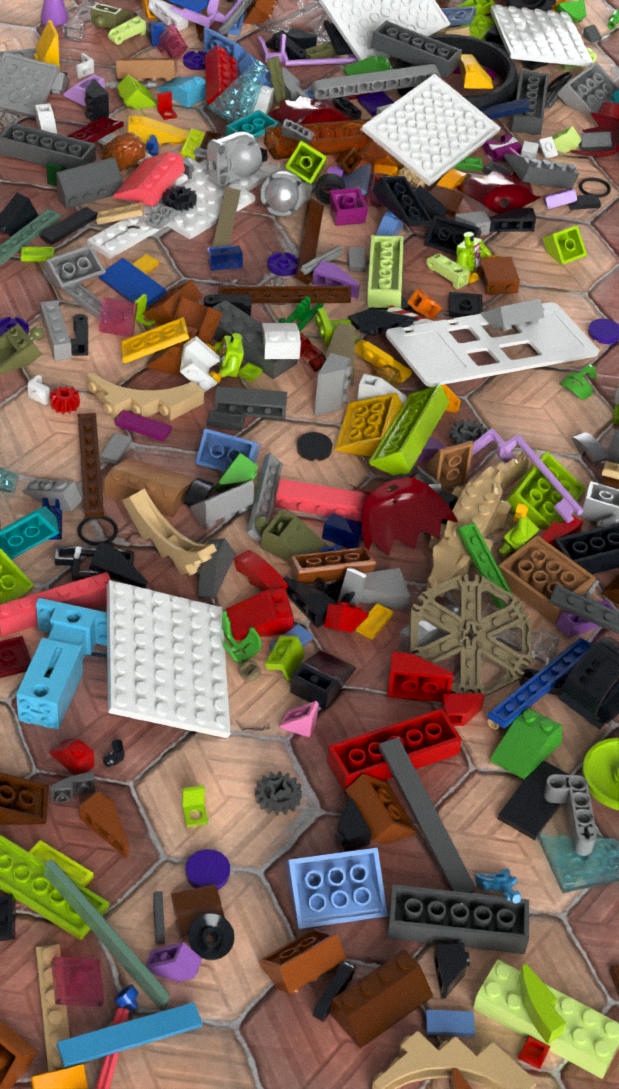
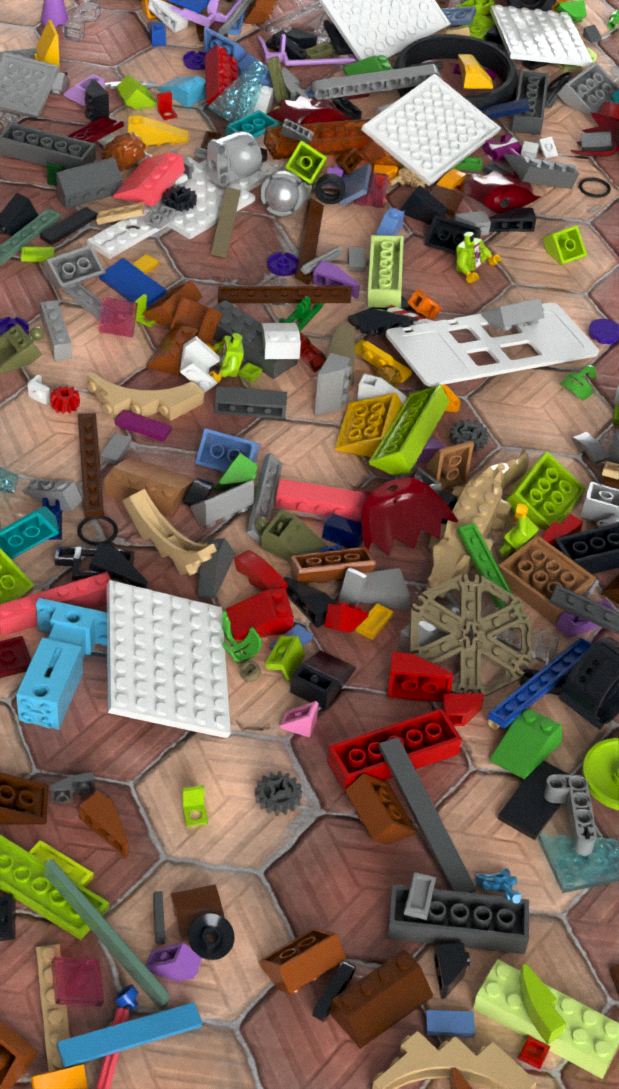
white slope [35,103,57,134] -> none
red slope [49,738,94,776] -> none
black leg [70,314,88,356] -> none
white bracket [76,53,94,79] -> none
olive slope [91,3,134,30] -> none
black arm [103,740,125,767] -> none
yellowish green leg [108,16,146,45] -> none
medium nougat slope [116,58,178,81] -> none
yellow tile [120,317,189,364] -> none
blue slope [146,135,159,156] -> none
clear pink tile [157,23,188,60] -> none
neon yellow tile [180,128,205,160] -> none
dark purple tile [186,849,230,890] -> none
black leg [204,294,252,316] -> none
clear blue hinge [207,245,243,271] -> none
dark grey tile [207,410,245,432] -> none
light blue slope [285,848,388,929] -> none
black tile [297,432,333,461] -> none
lime bracket [315,308,357,346] -> none
black helmet [315,578,355,604] -> none
magenta slope [329,188,368,226] -> none
black slope [335,798,372,852] -> none
dark purple tile [358,91,395,116] -> none
dark grey brick [371,20,462,78] -> none
black slope [372,176,434,227] -> none
yellowish green leg [427,253,469,290] -> none
black tile [449,292,483,318] -> none
lavender piece [472,428,584,523] -> none
dark orange panel [478,257,520,295] -> none
slope [543,188,577,209] -> none
yellowish green slope [552,126,582,153] -> none
black tile [568,194,601,210] -> none
none -> light grey tile [404,872,436,920]

